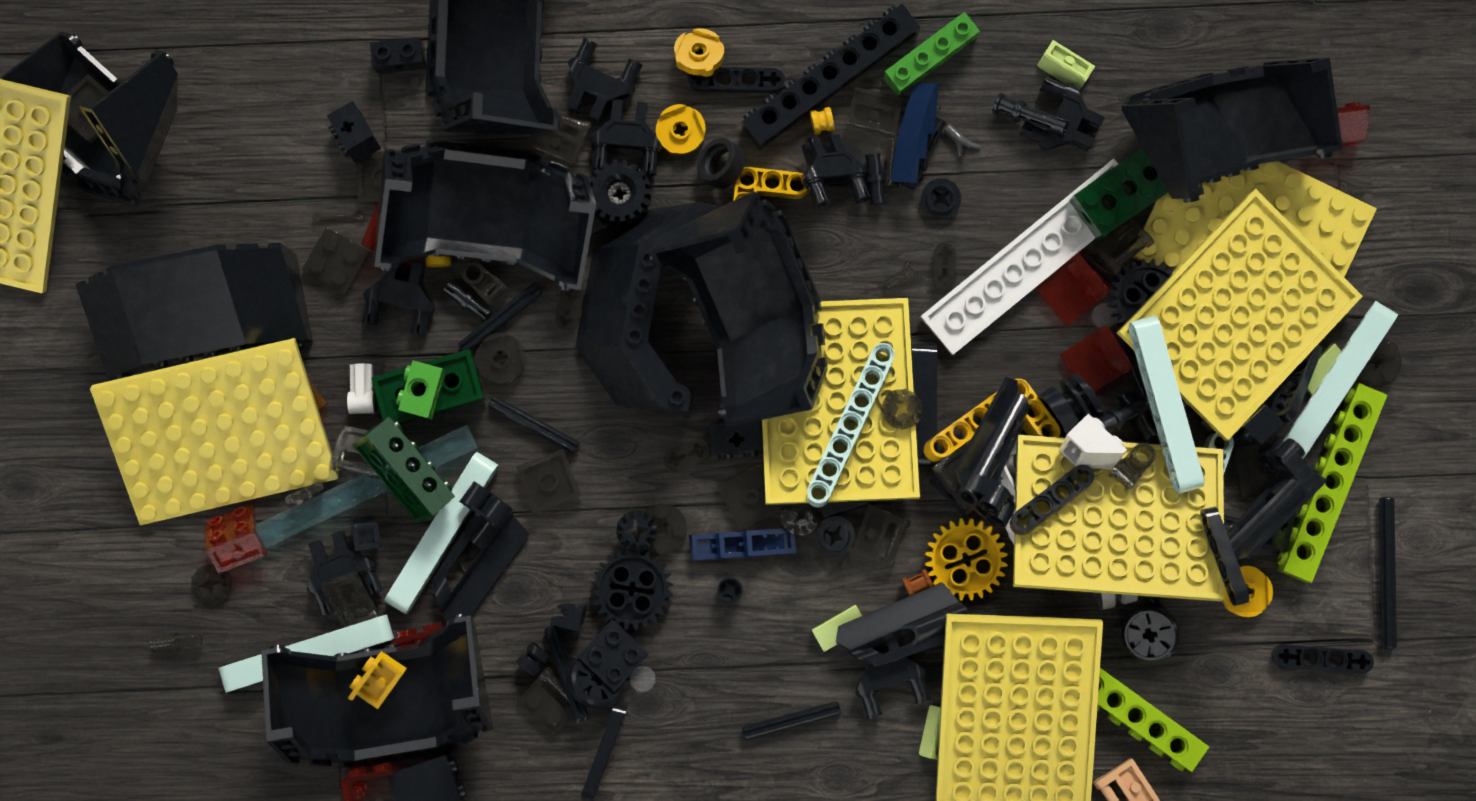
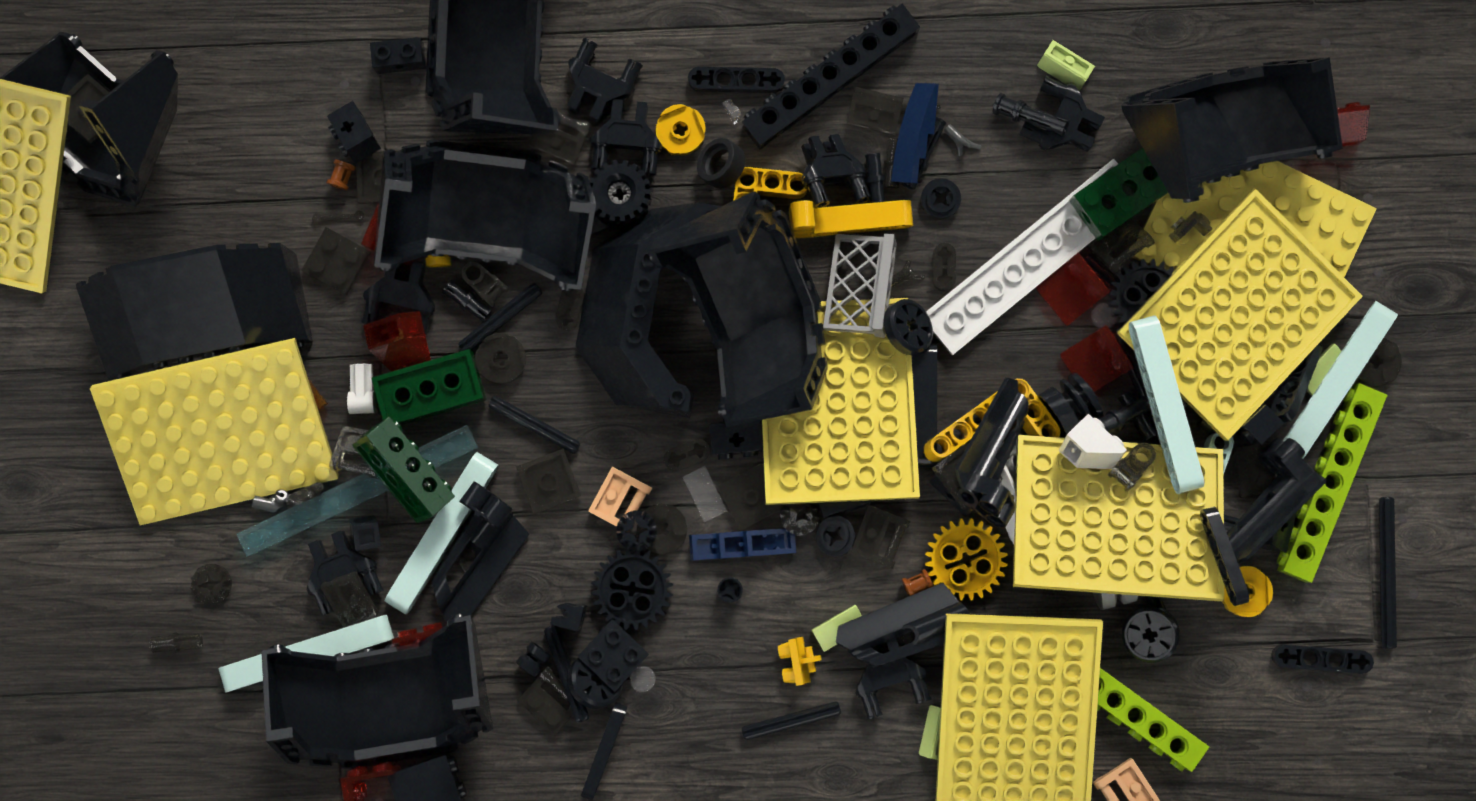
clear red bracket [205,505,267,573] -> none
yellow bracket [348,651,407,709] -> none
bright green brick [397,360,446,420] -> none
yellow plate [674,28,724,77] -> none
light aqua beam [806,343,895,507] -> none
yellow wheel [810,107,835,135] -> none
clear smoke gear [882,388,923,430] -> none
bright green brick [883,12,980,97] -> none
black beam [1010,465,1094,536] -> none
none -> dark grey arm [252,490,290,513]
none -> dark orange bush [326,159,356,191]
none -> clear red slope [363,311,431,372]
none -> light nougat plate [588,467,653,533]
none -> clear tile [683,466,727,523]
none -> clear tile [721,99,742,124]
none -> yellow hips [778,637,822,686]
none -> yellow beam [789,200,913,238]
none -> light grey fence [823,234,897,338]
none -> black wheel [884,299,933,355]
none -> clear smoke bracket [1169,211,1212,243]

